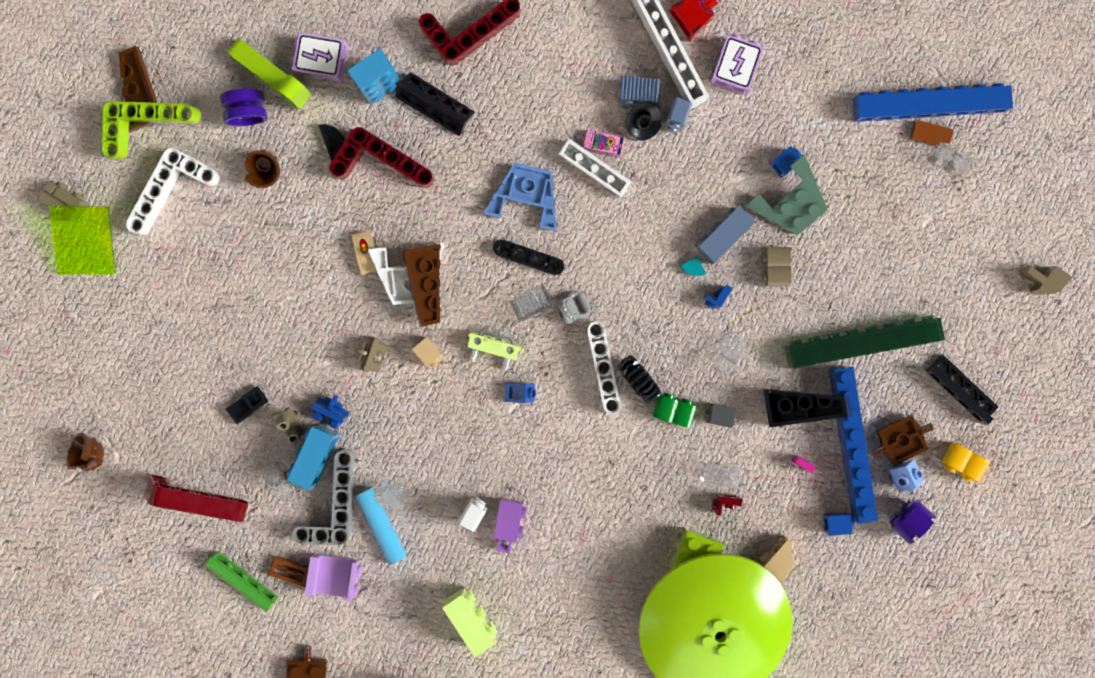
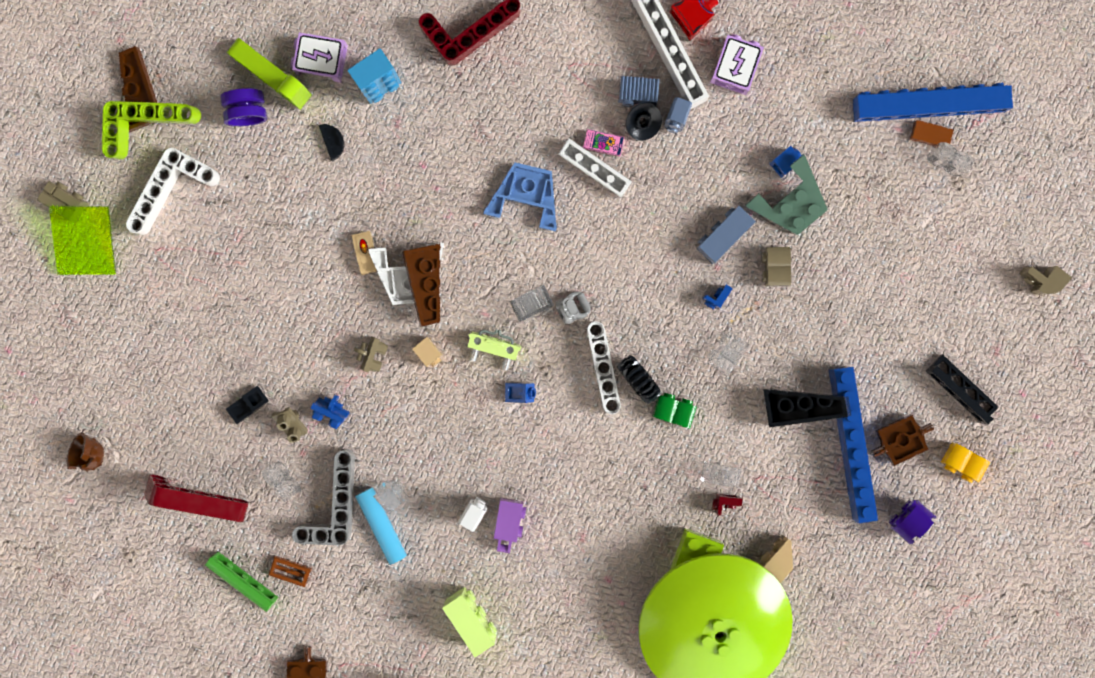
reddish brown helmet [244,149,280,188] -> none
dark azure brick [287,424,340,490] -> none
lavender panel [305,553,362,602] -> none
dark red beam [329,127,434,188] -> none
black fence [395,72,475,136] -> none
black beam [493,239,564,276] -> none
teal tile [680,257,706,276] -> none
dark grey brick [705,404,736,428] -> none
clear green brick [785,315,945,369] -> none
dark pink tile [792,456,815,473] -> none
blue brick [823,512,855,536] -> none
light blue brick [890,459,924,492] -> none

